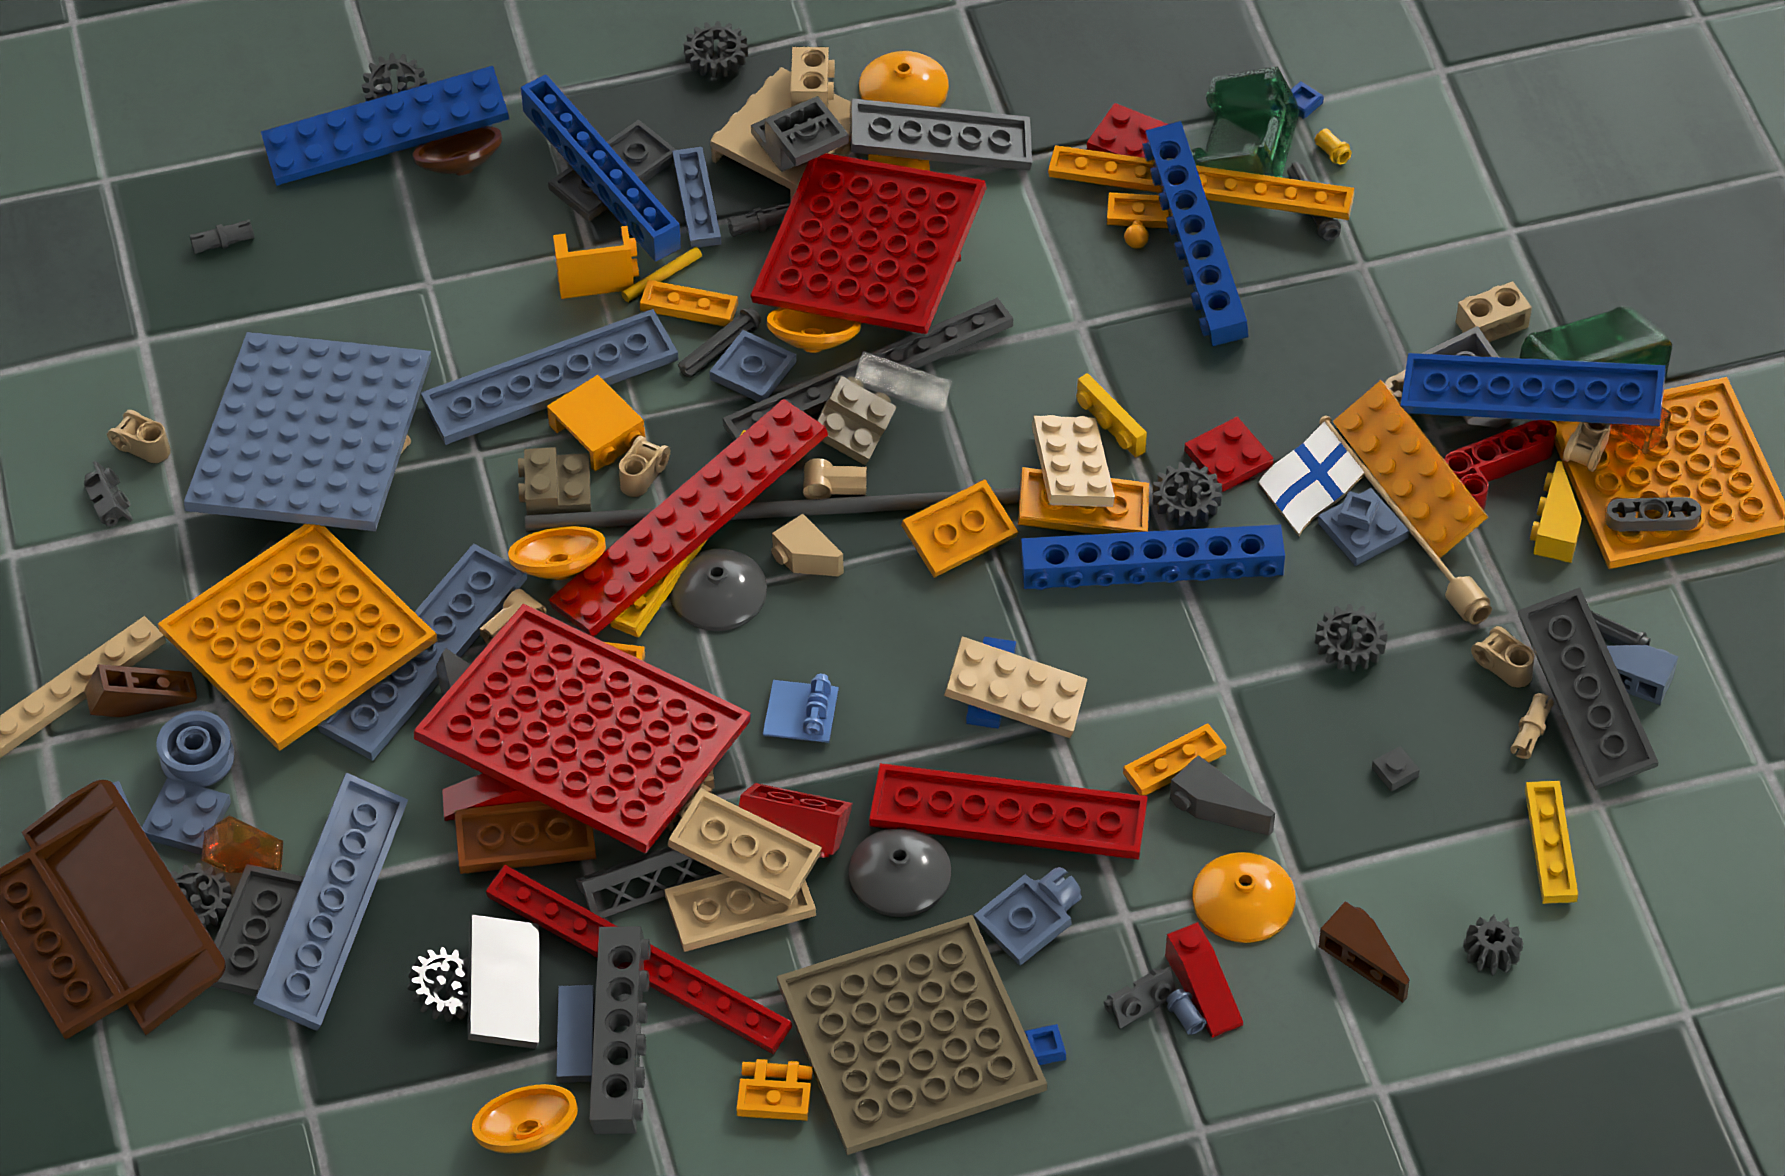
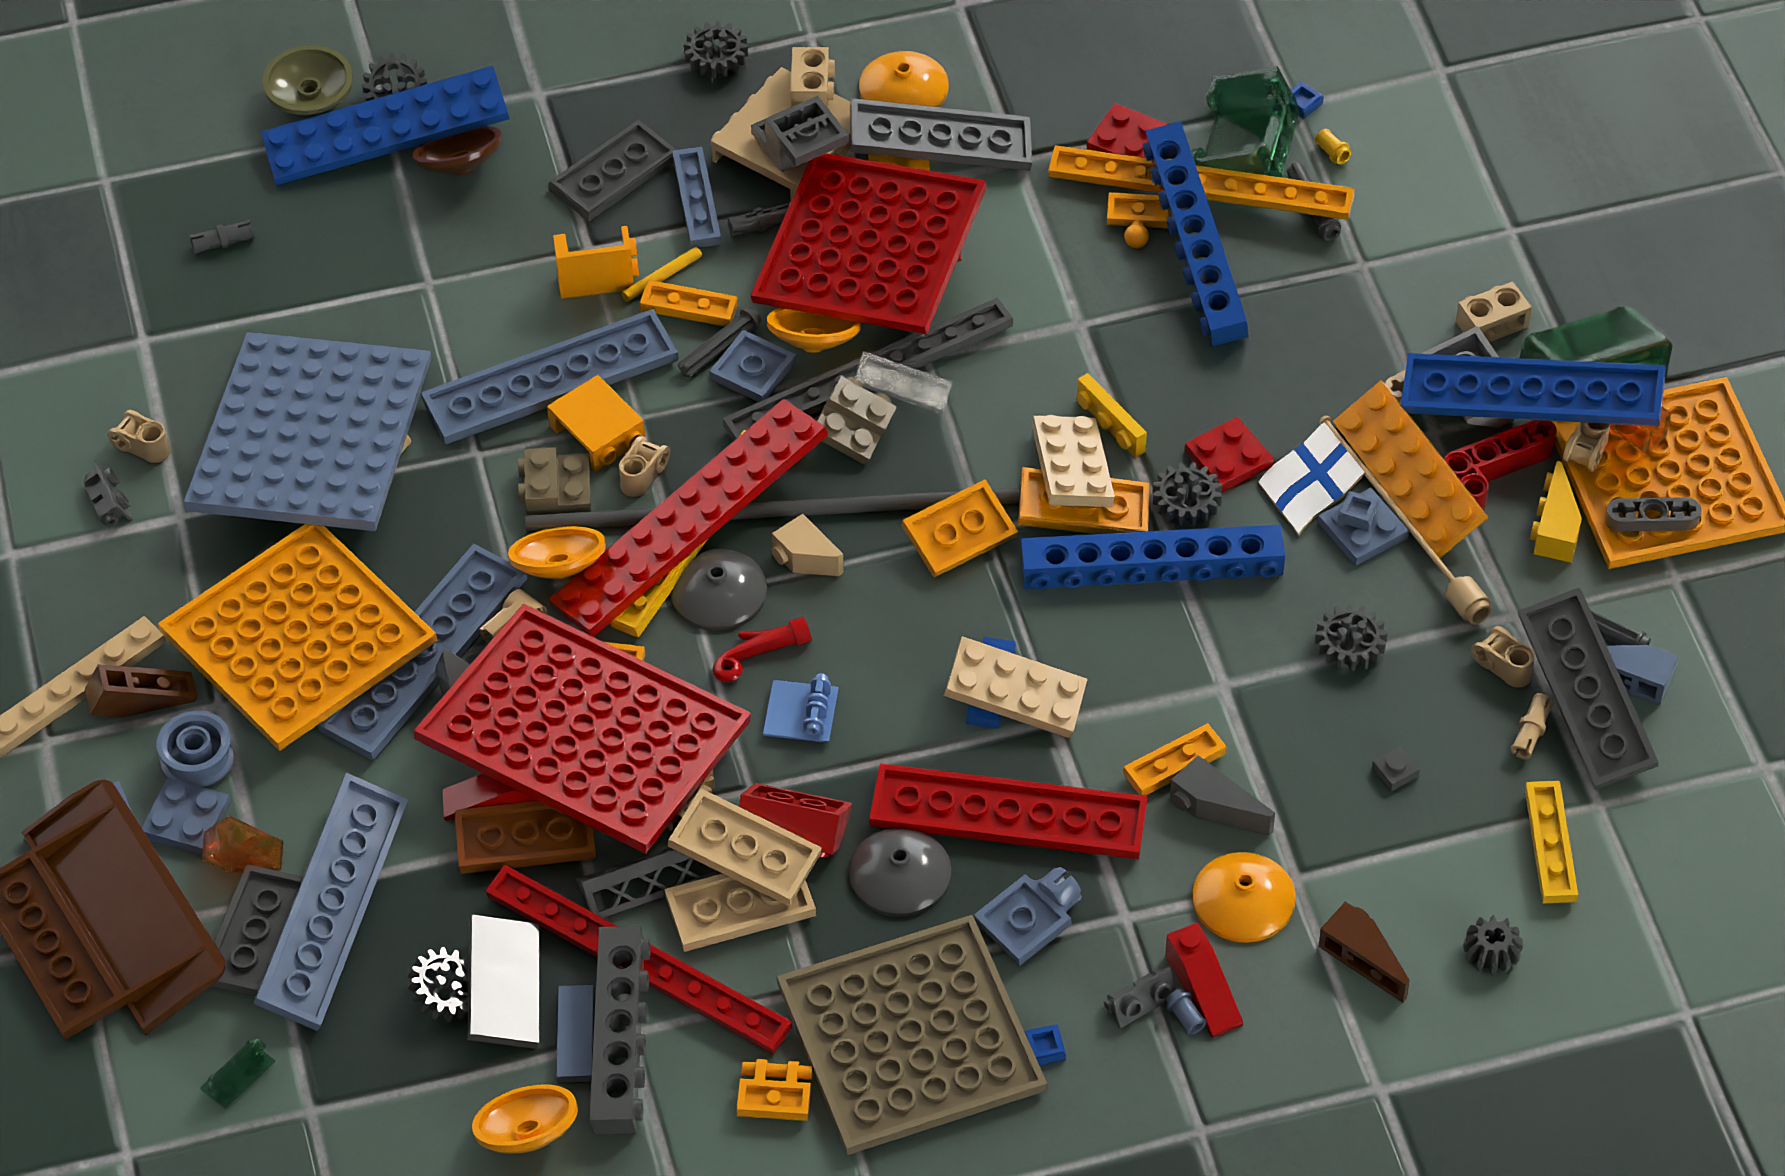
dark grey gear [170,863,232,930] -> none
blue brick [521,74,681,262] -> none
tan piece [803,458,867,499] -> none
none -> clear green hinge [200,1038,275,1109]
none -> olive dish [262,45,353,115]
none -> red plant [712,616,812,682]

